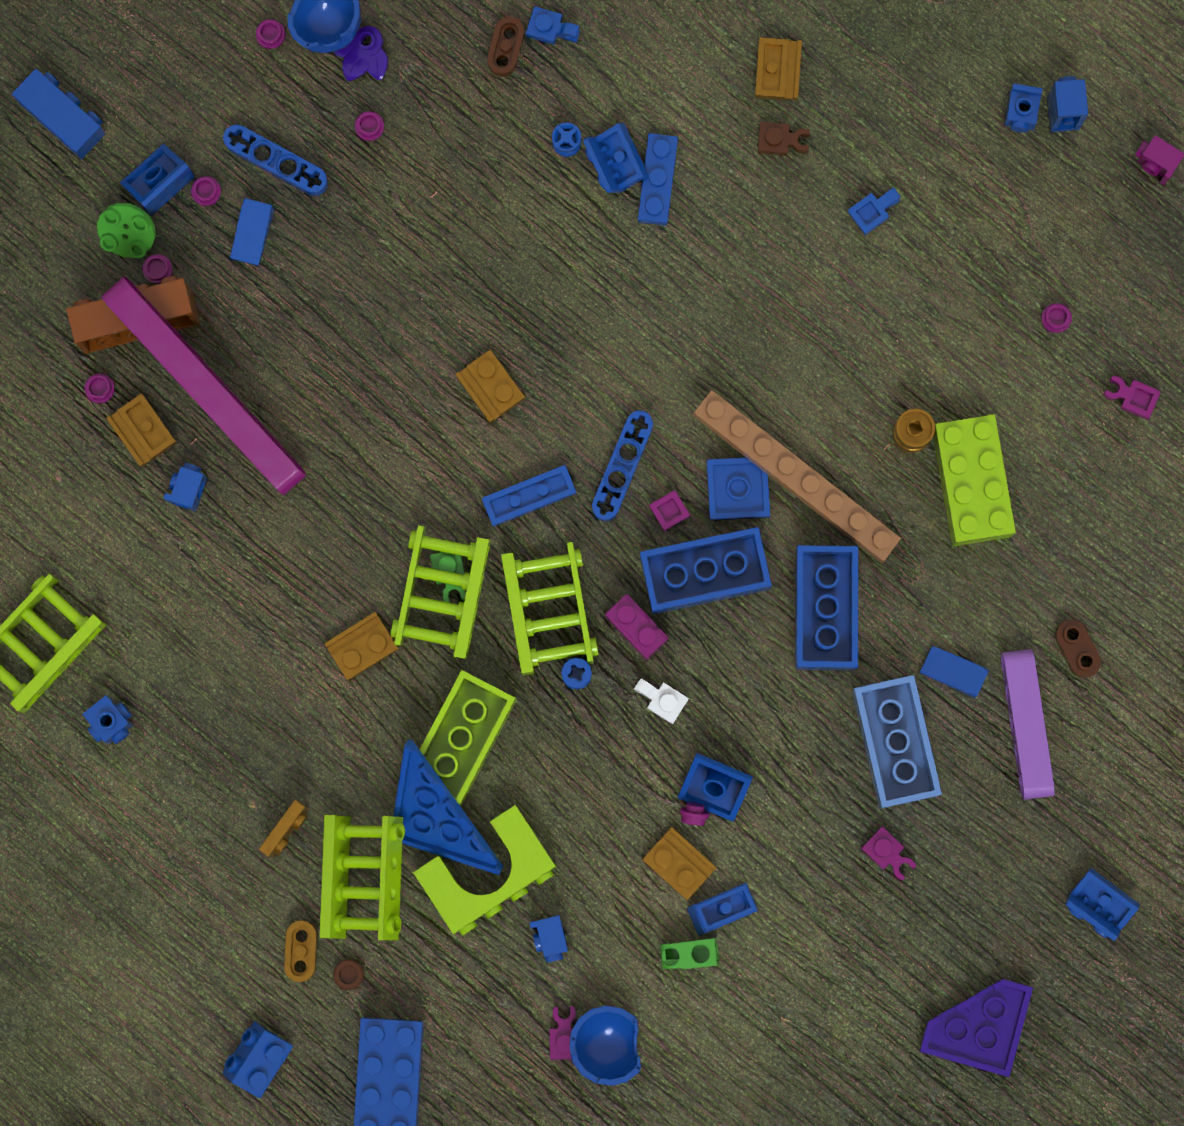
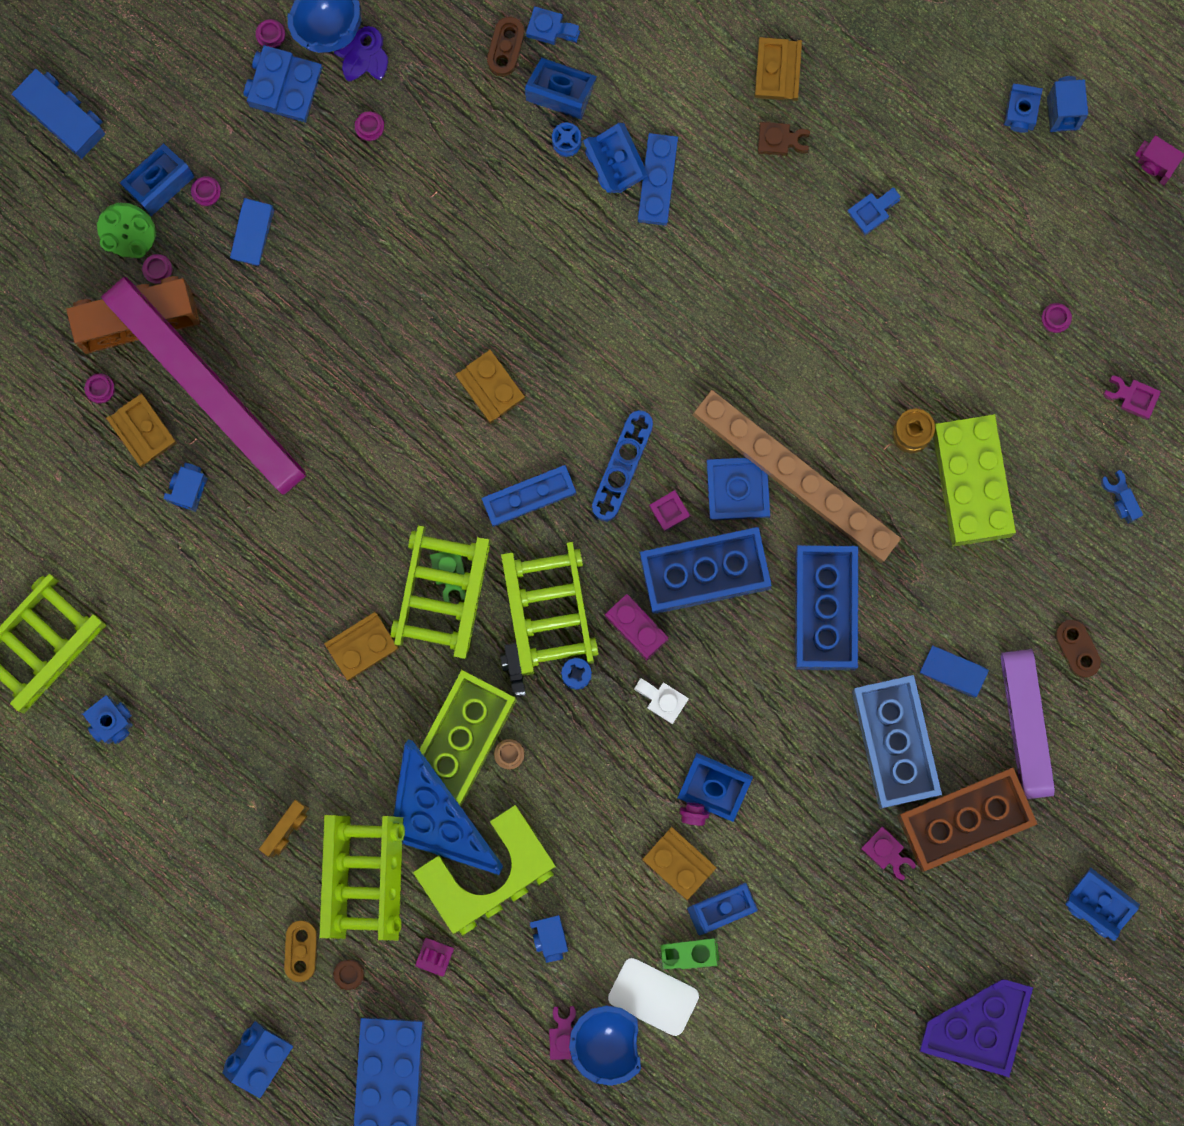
blue beam [223,125,328,196] -> none
none -> blue plate [244,45,323,123]
none -> magenta tile [415,937,455,977]
none -> medium nougat plate [494,739,524,770]
none -> black plate [500,643,526,698]
none -> blue slope [525,57,597,120]
none -> white sticker [608,958,699,1036]
none -> dark orange brick [897,768,1037,872]
none -> blue plate [1101,470,1143,524]

